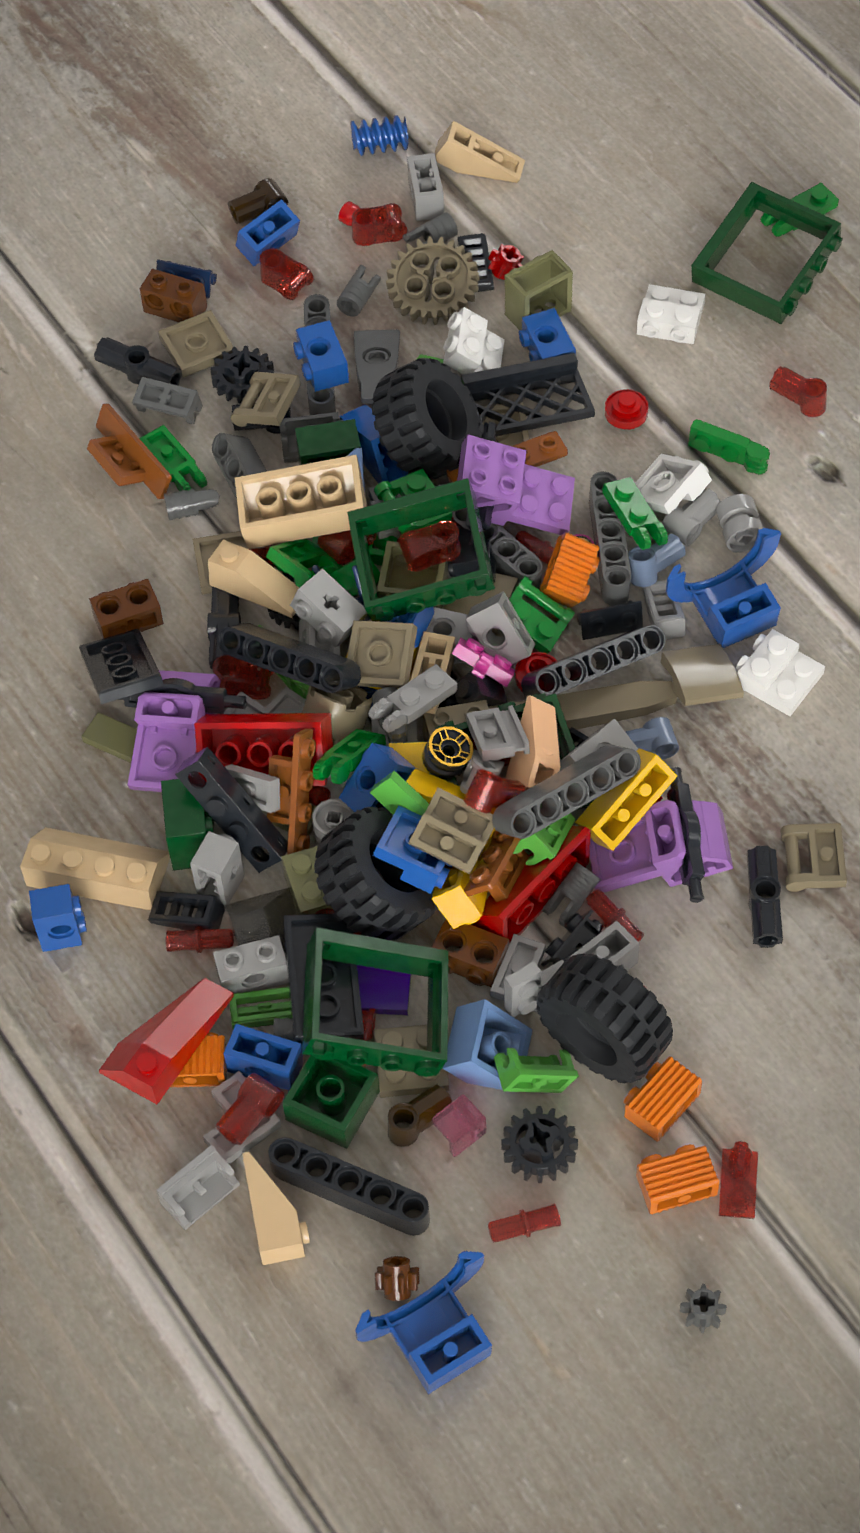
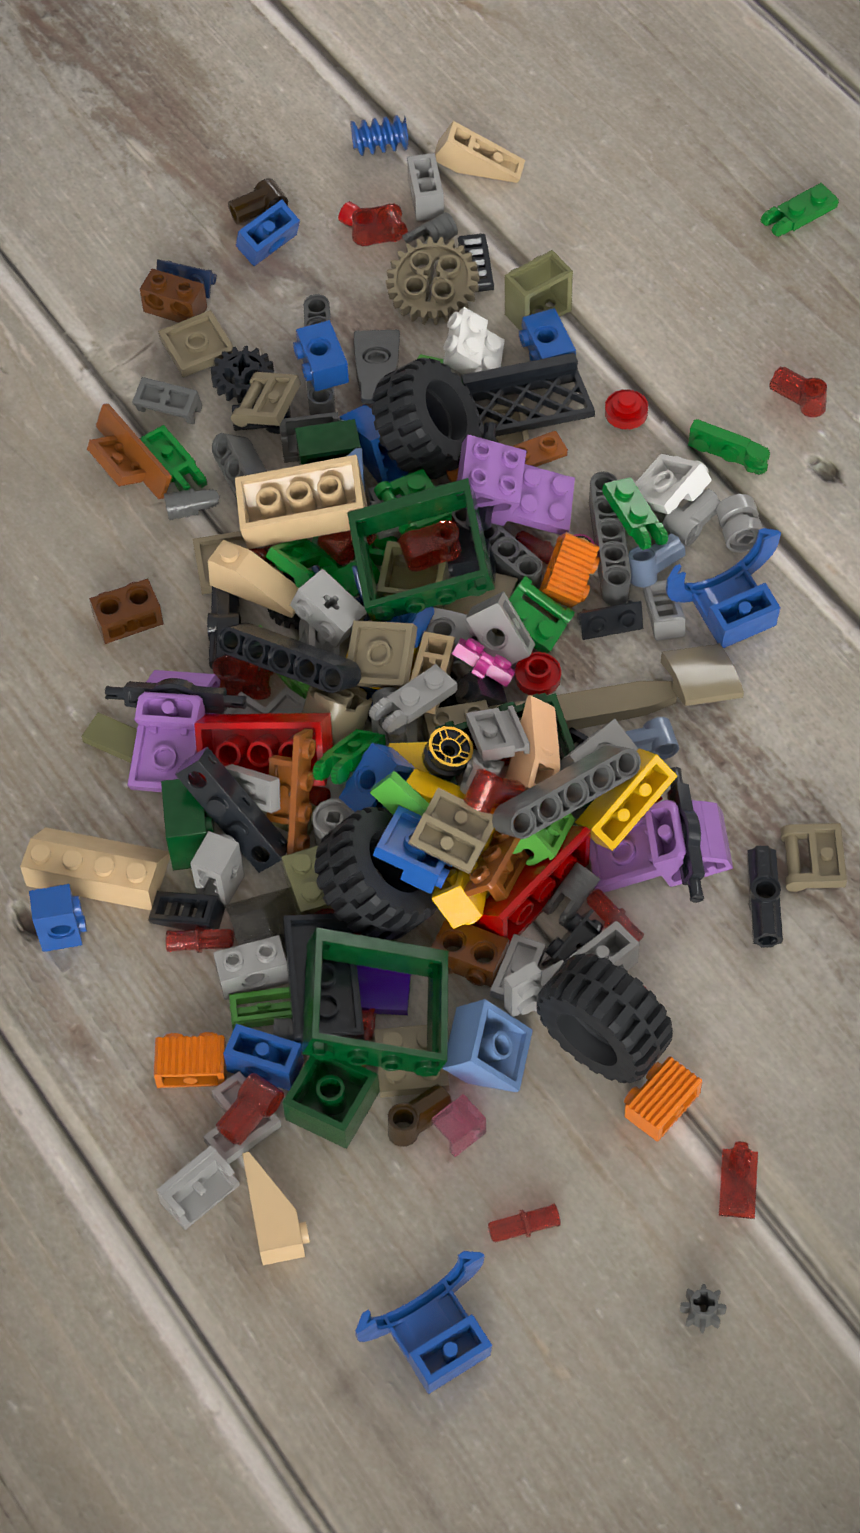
black tile [79,629,164,704] -> none
black piece [94,337,182,386] -> none
red wedge [99,978,234,1105] -> none
clear red piece [260,248,314,300] -> none
black beam [268,1137,430,1236] -> none
dark grey hinge [337,265,381,317] -> none
reddish brown gear [375,1256,420,1301] -> none
red gear [488,244,524,280] -> none
bright green hinge [494,1048,579,1093] -> none
black gear [501,1106,578,1183] -> none
black beam [521,625,665,697] -> none
orange brick [636,1144,719,1215] -> none
white plate [637,284,706,344] -> none
dark green window [691,182,843,324] -> none
white plate [735,629,825,716] -> none

